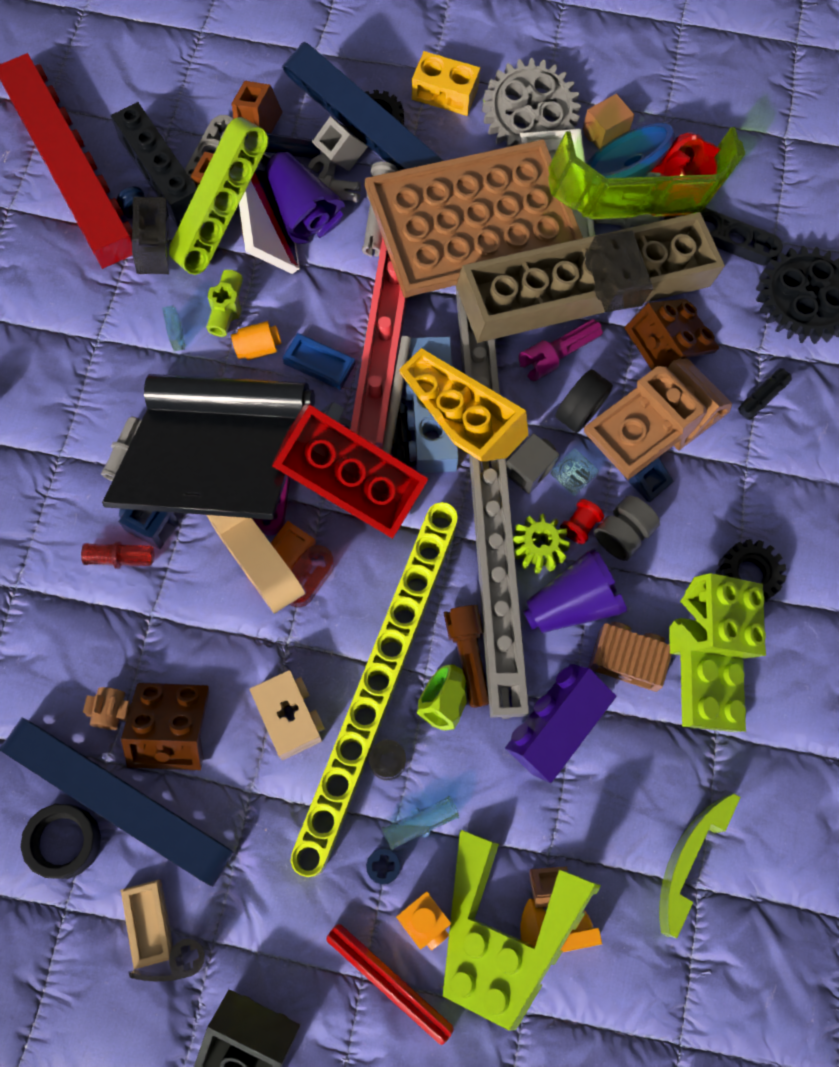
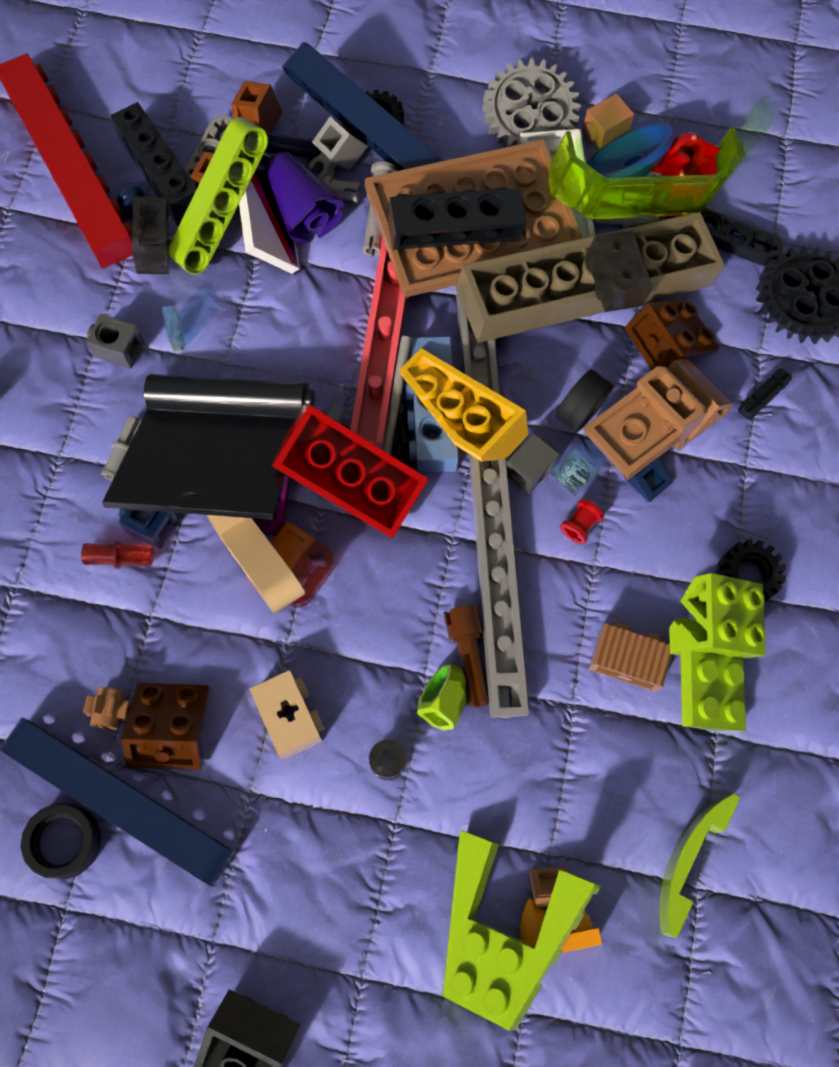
tan tile [121,880,175,970] -> none
clear smoke panel [128,937,211,982] -> none
lime axle [206,270,243,337] -> none
light orange brick [231,320,282,361] -> none
blue tile [282,333,356,390] -> none
neon yellow beam [290,502,458,878] -> none
red axle [326,924,454,1045] -> none
dark blue bush [366,849,400,884] -> none
clear light blue pin [381,796,459,851] -> none
light orange brick [396,891,451,950] -> none
yellow brick [412,51,480,116] -> none
dark purple brick [505,663,617,783] -> none
lime gear [513,513,570,574] -> none
magenta piece [518,319,603,381] -> none
dark purple cone [523,548,627,633] -> none
dark grey wheel [594,495,660,561] -> none
none -> dark grey brick [86,314,144,369]
none -> black brick [387,187,527,250]

